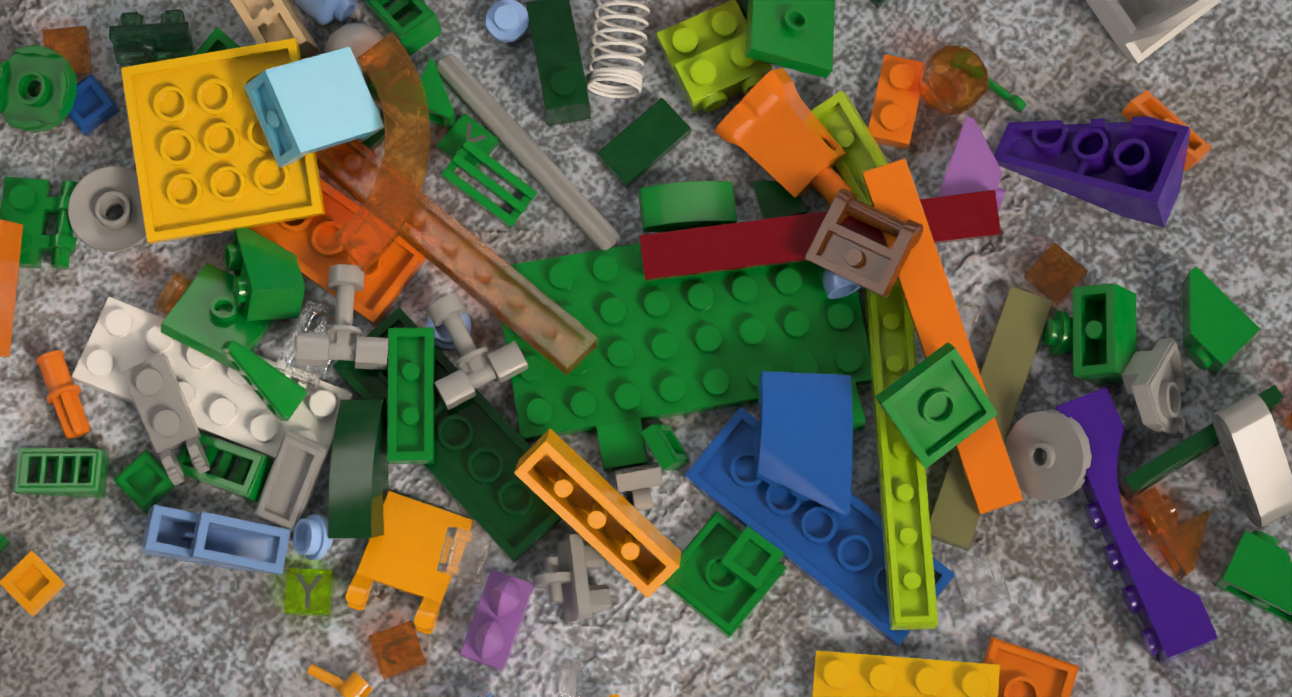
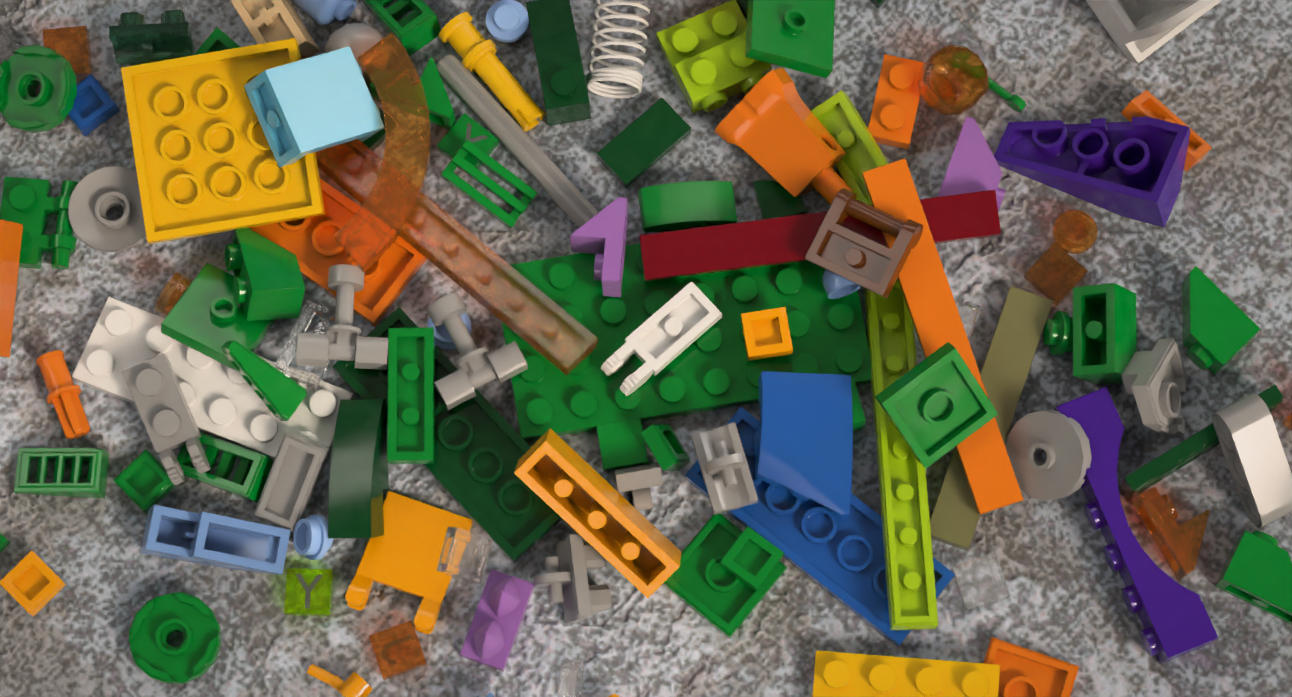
none -> green plate [129,592,221,684]
none -> yellow pin [438,12,546,132]
none -> medium lavender slope [570,197,629,297]
none -> white hinge [601,282,722,396]
none -> light grey hips [691,422,758,515]
none -> light orange plate [741,307,793,361]
none -> clear orange plate [1052,210,1098,254]

